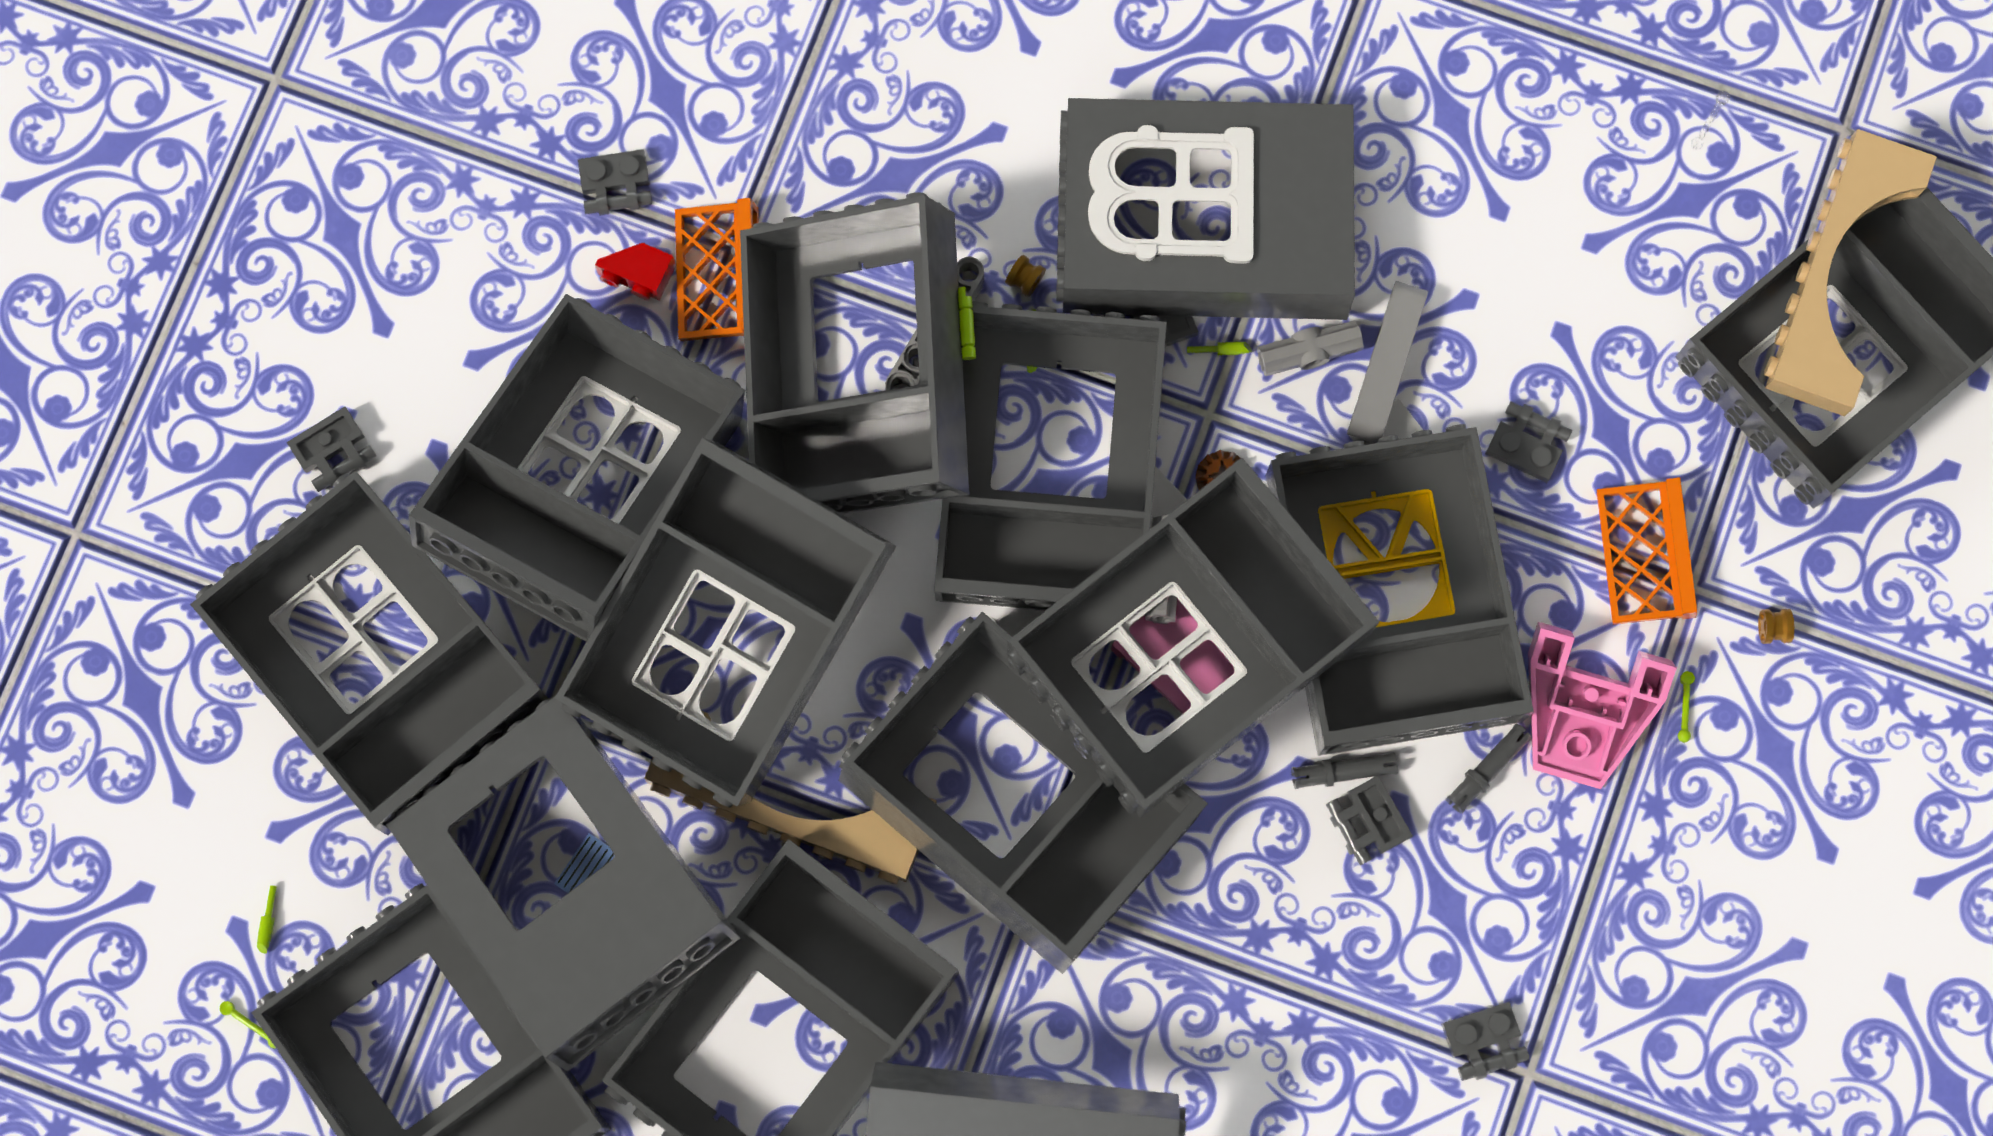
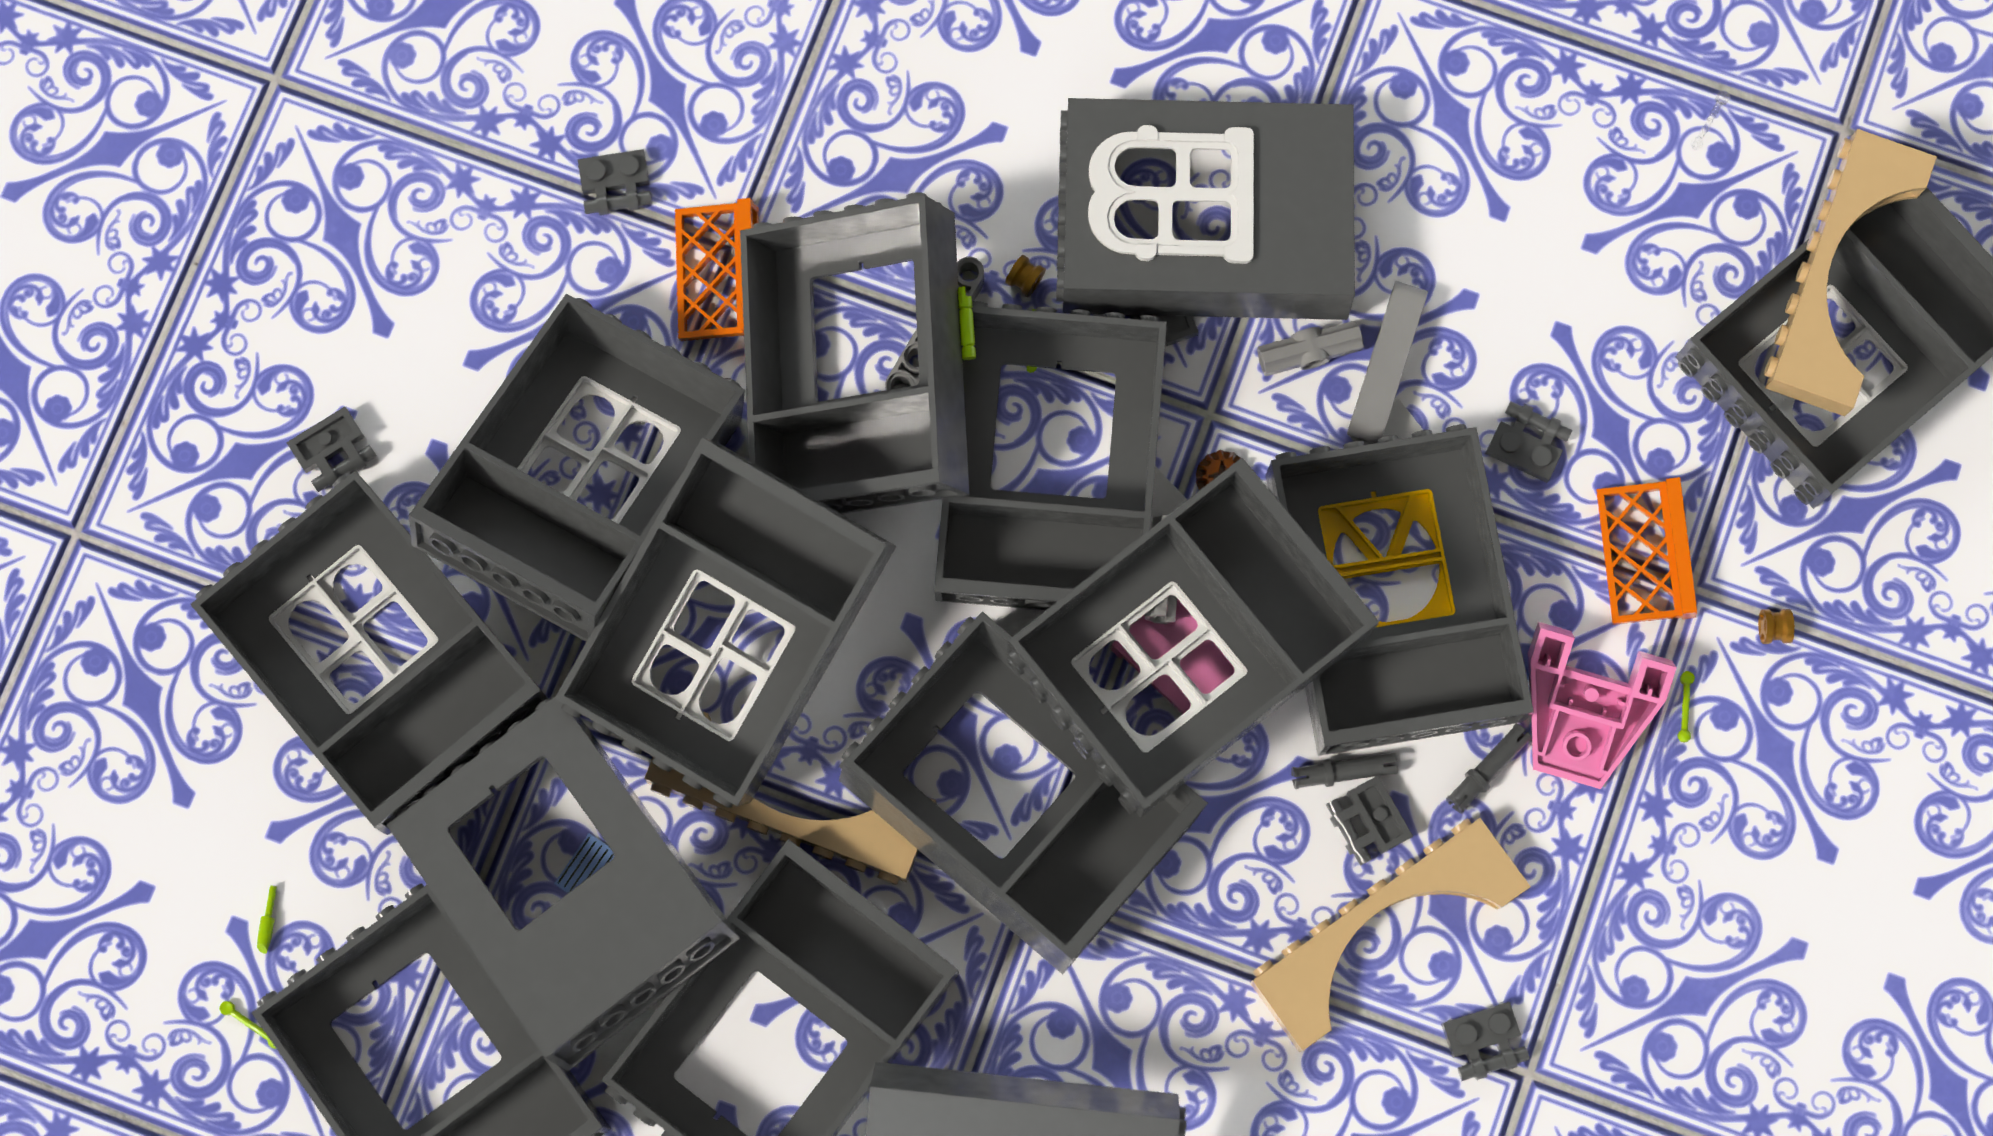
red slope [595,242,676,301] -> none
lime piece [1187,342,1252,356] -> none
none -> tan arch [1250,818,1531,1053]

